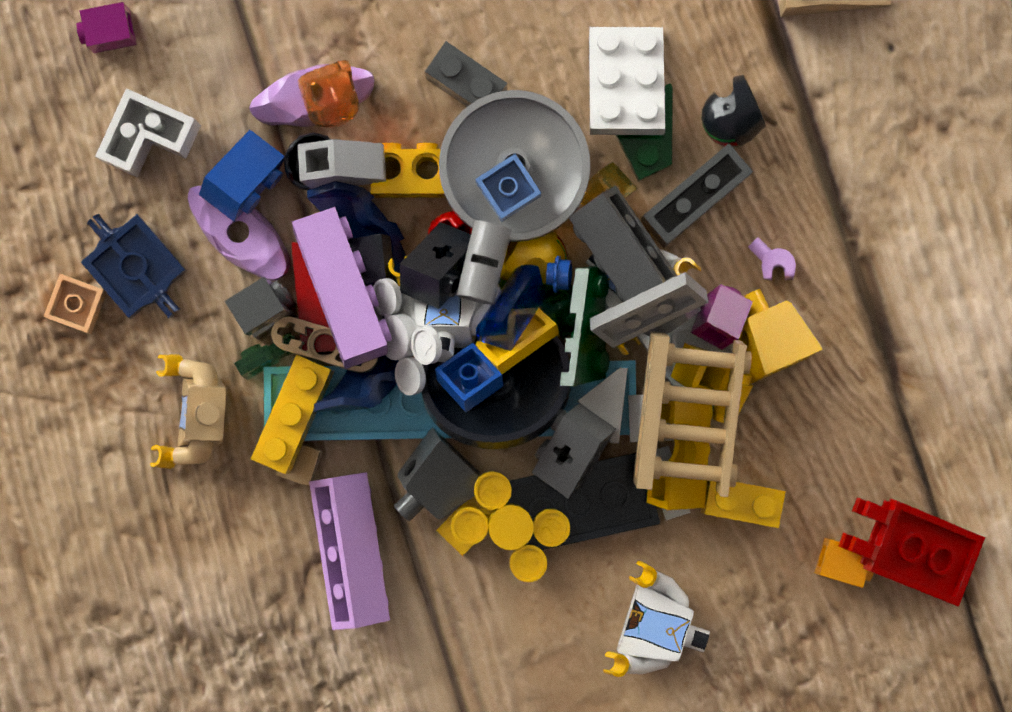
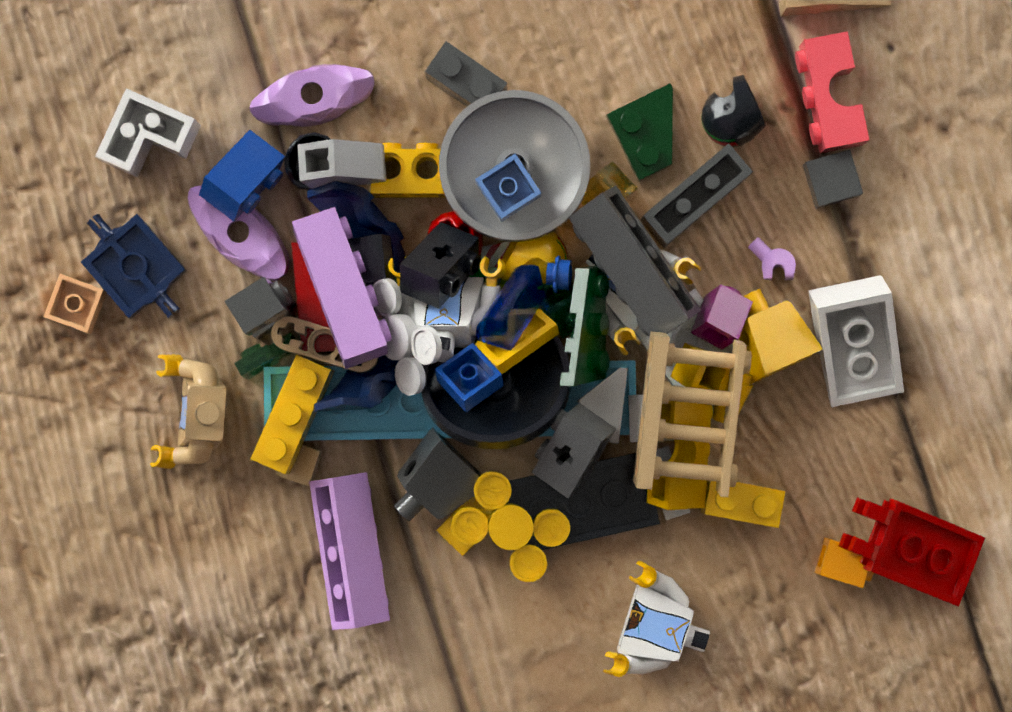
magenta brick [76,2,137,53] -> none
clear orange helmet [297,60,359,128] -> none
light grey pin [456,220,511,305] -> none
white plate [589,27,665,135] -> none
light grey plate [590,272,708,348] -> none
none -> coral arch [795,31,869,154]
none -> dark grey piece [803,149,863,209]
none -> white slope [808,275,904,407]

